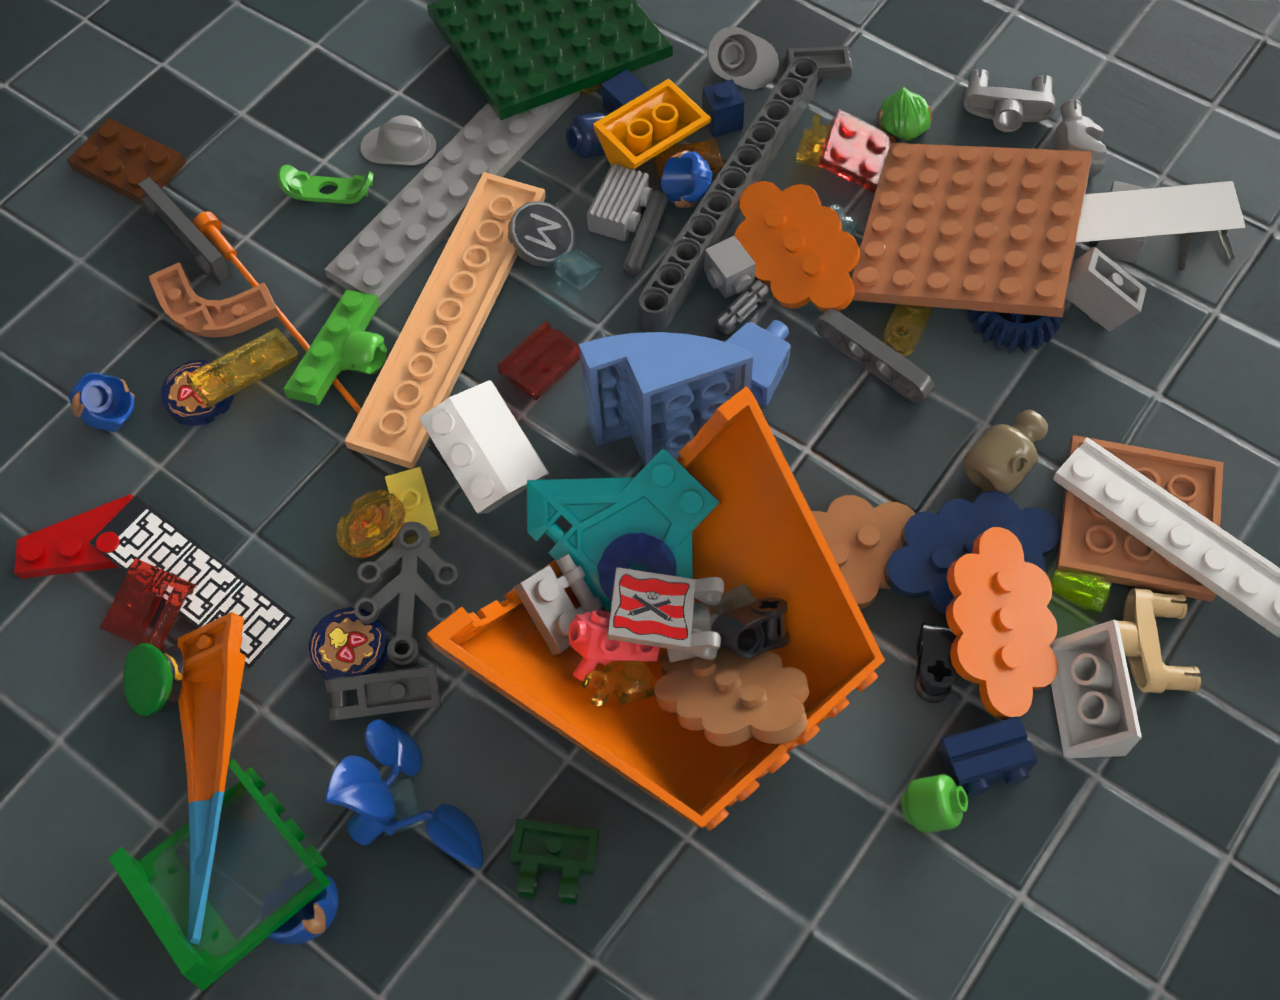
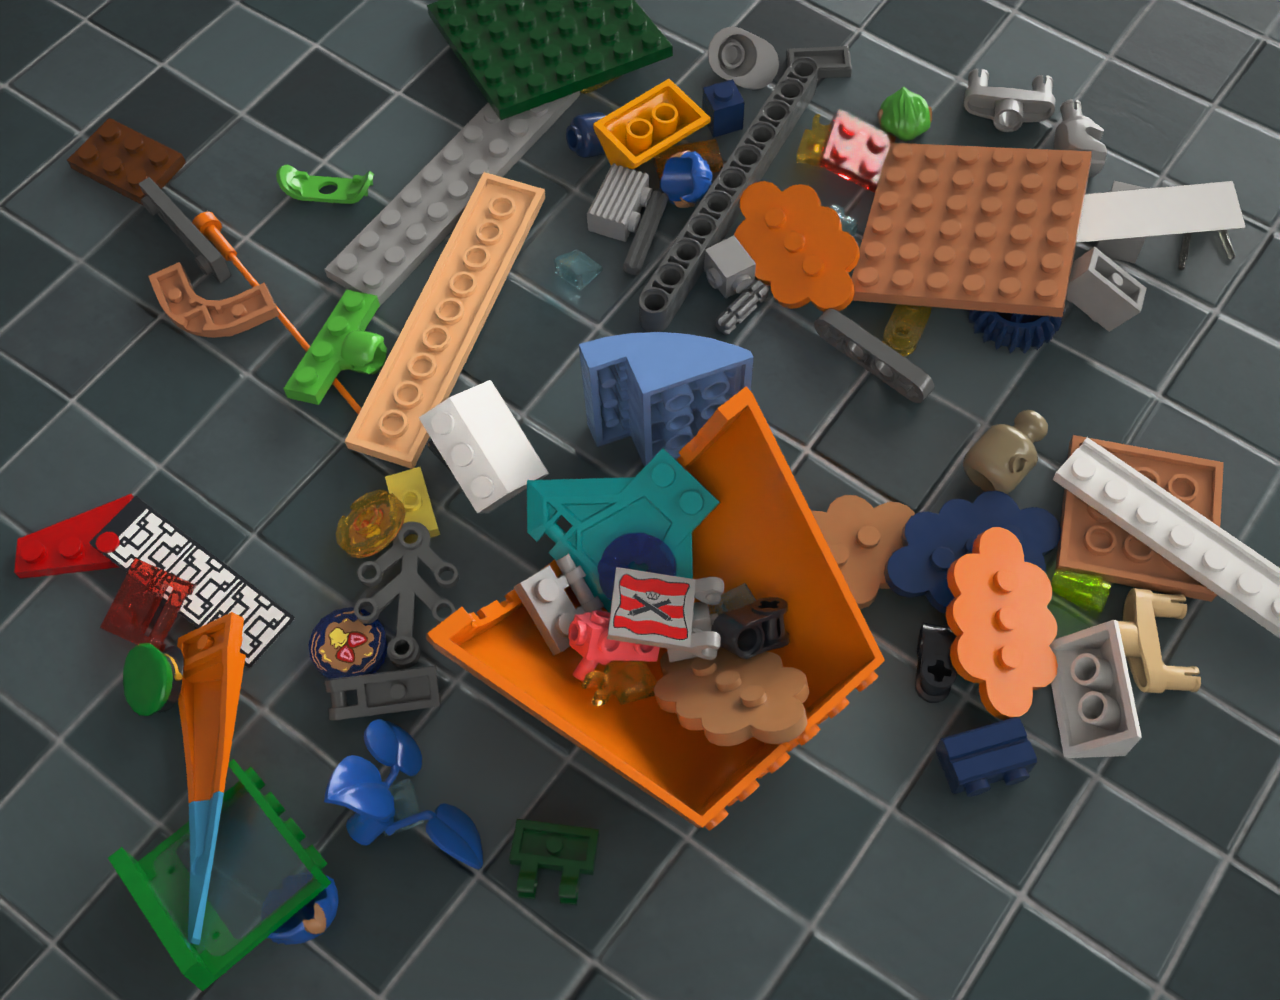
blue hair [69,372,135,432] -> none
clear blue tile [161,360,234,426] -> none
clear yellow plate [187,328,298,408] -> none
light grey piece [360,115,436,166] -> none
clear red plate [497,321,580,401] -> none
black tile [508,201,574,267] -> none
dark blue brick [601,69,649,113] -> none
medium blue torso [725,320,791,407] -> none
bright green head [901,774,968,833] -> none

